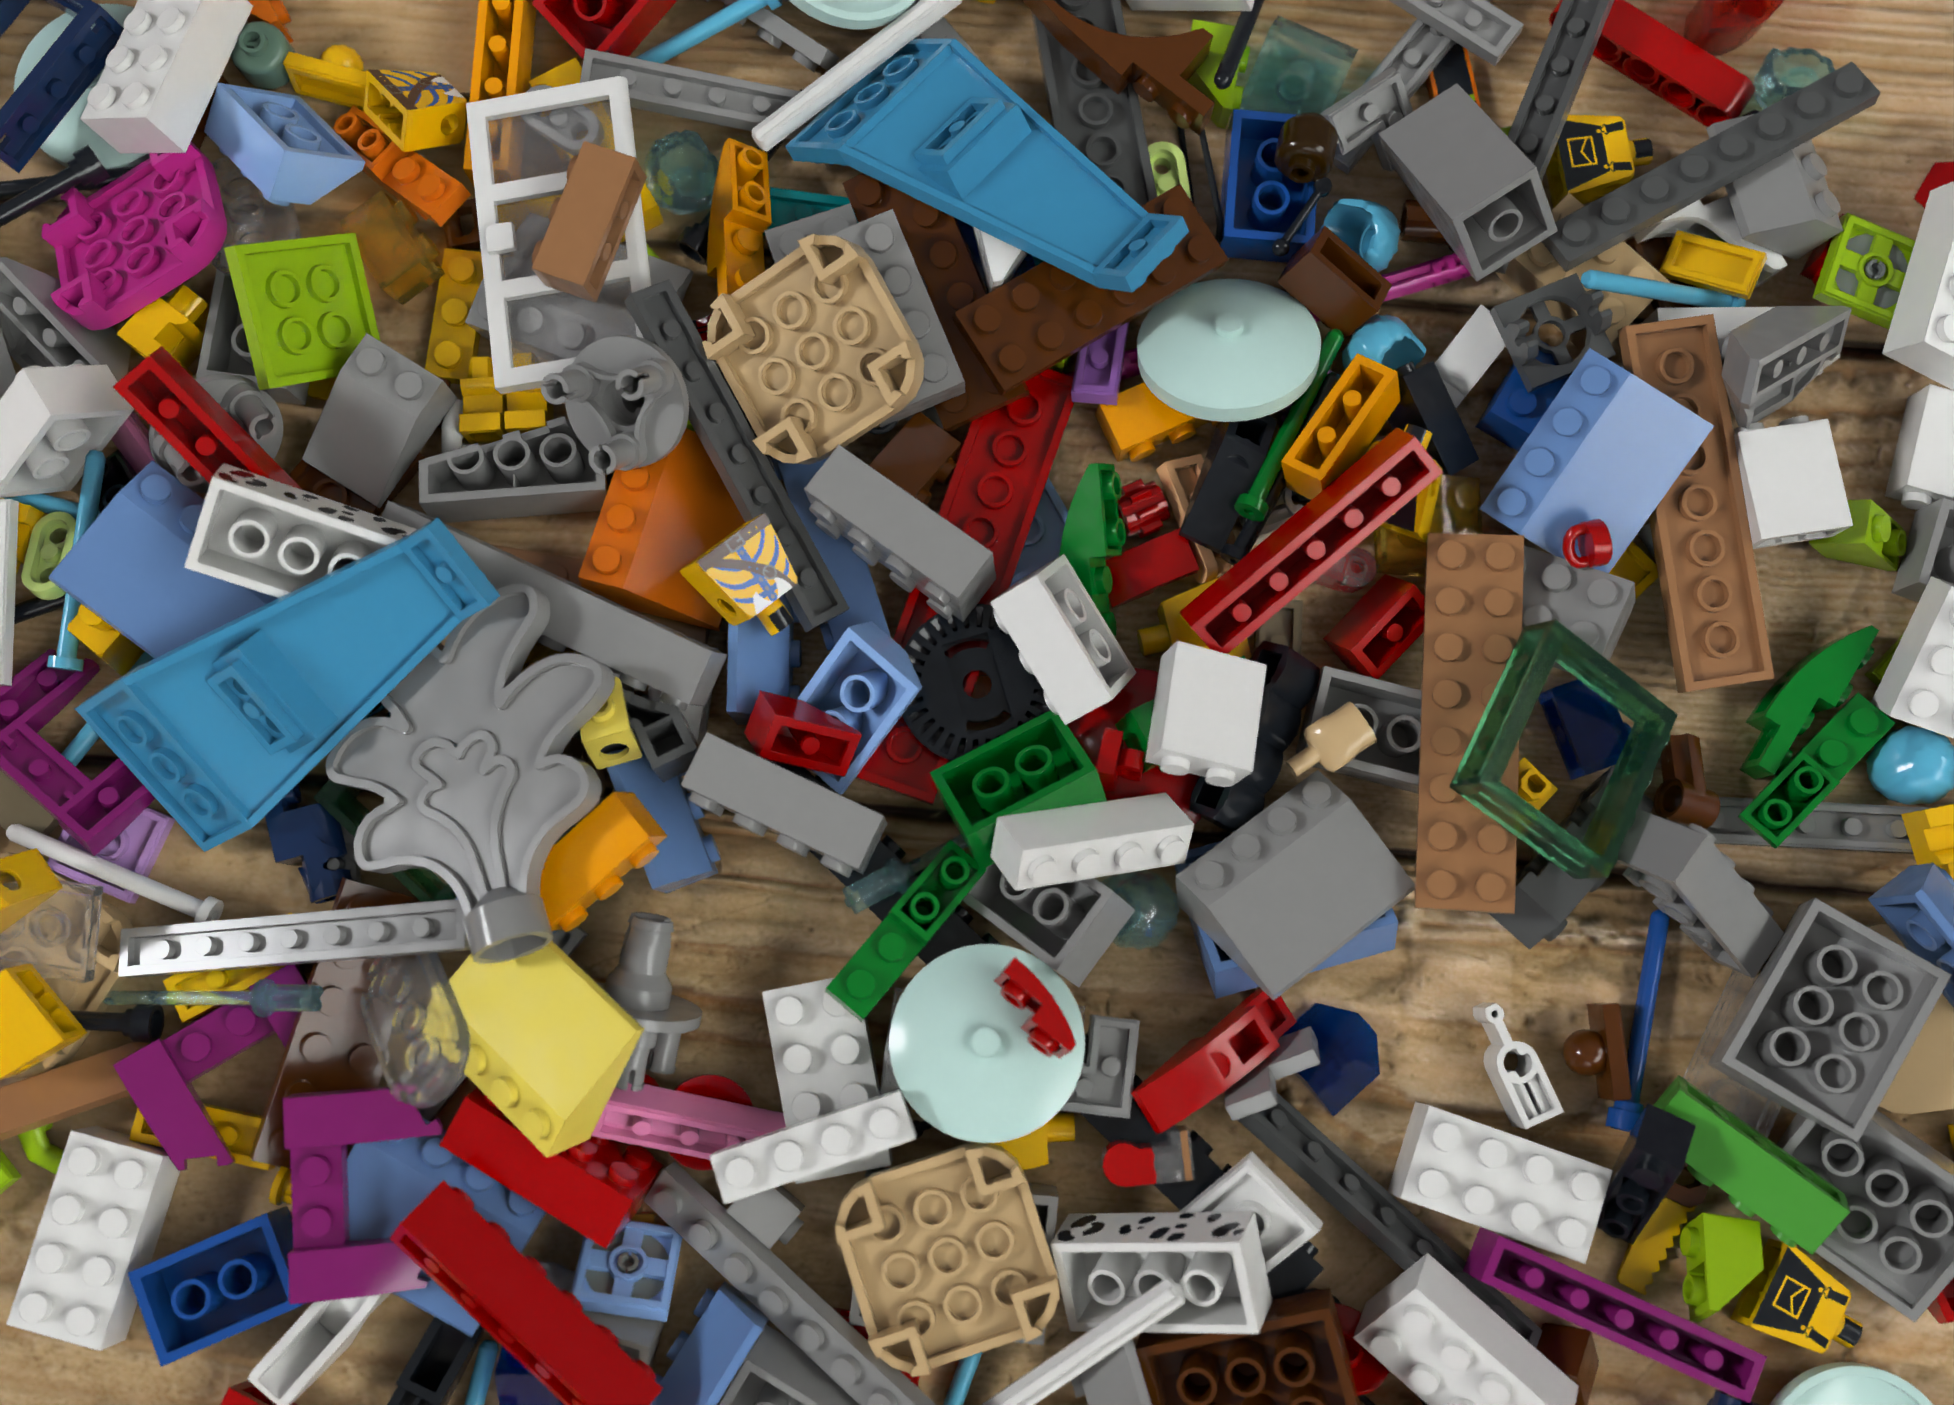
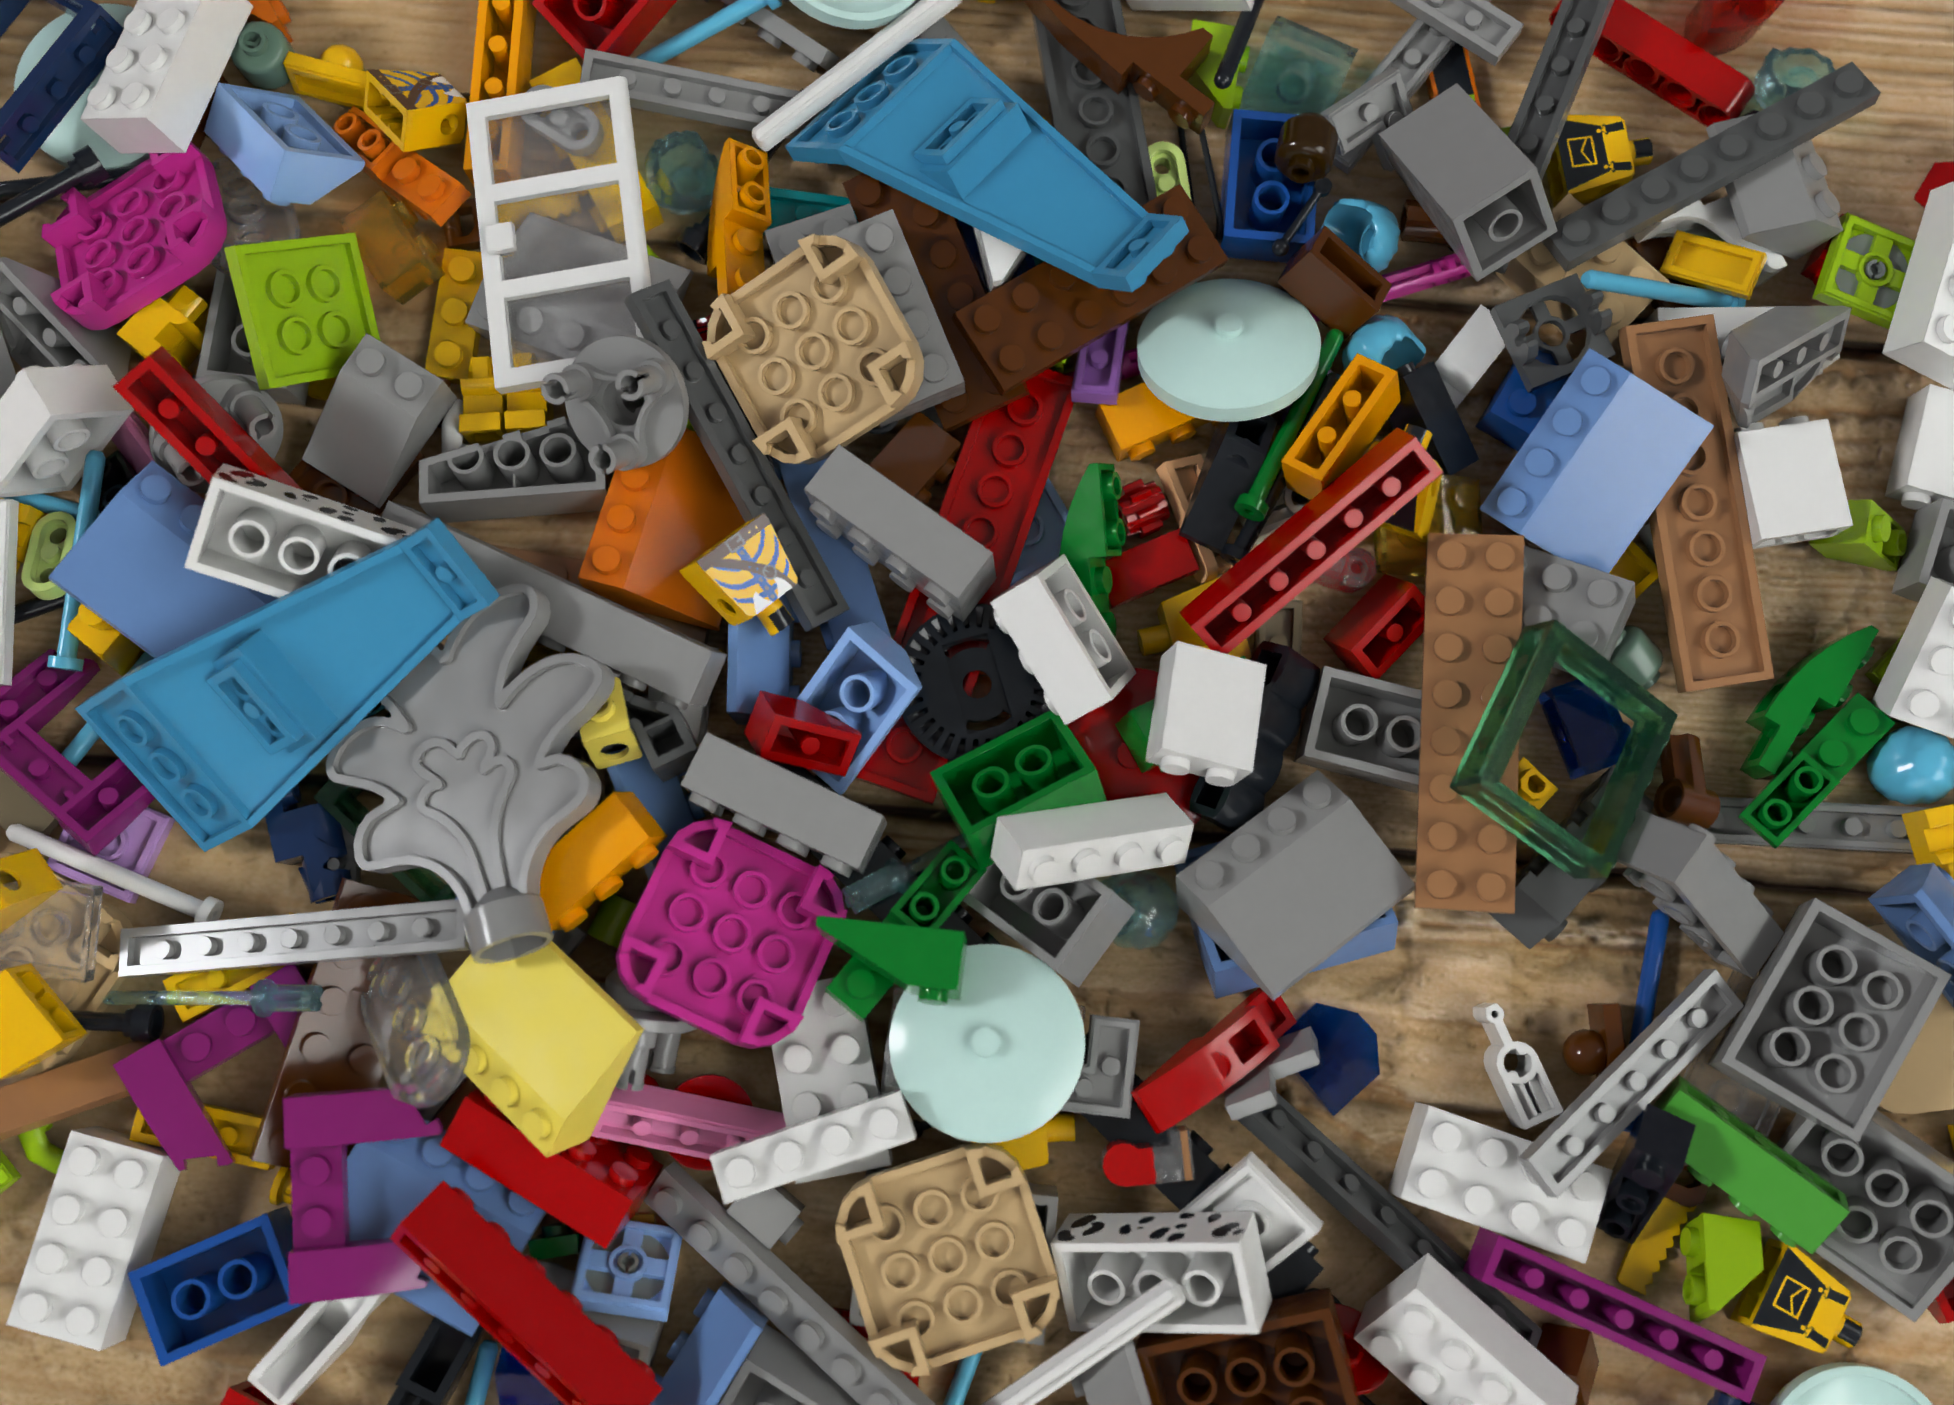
medium nougat brick [531,141,647,303] -> none
red slope [994,957,1076,1059] -> none
red tile [1095,728,1144,792] -> none
tan piece [1286,701,1377,777] -> none
red tile [1562,519,1613,568] -> none
none -> dark green plate [528,1222,584,1260]
none -> lime brick [587,893,637,948]
none -> dark pink tile [616,817,847,1049]
none -> green slope [816,916,967,1006]
none -> light grey plate [1518,969,1744,1198]
none -> sand green head [1602,625,1663,693]

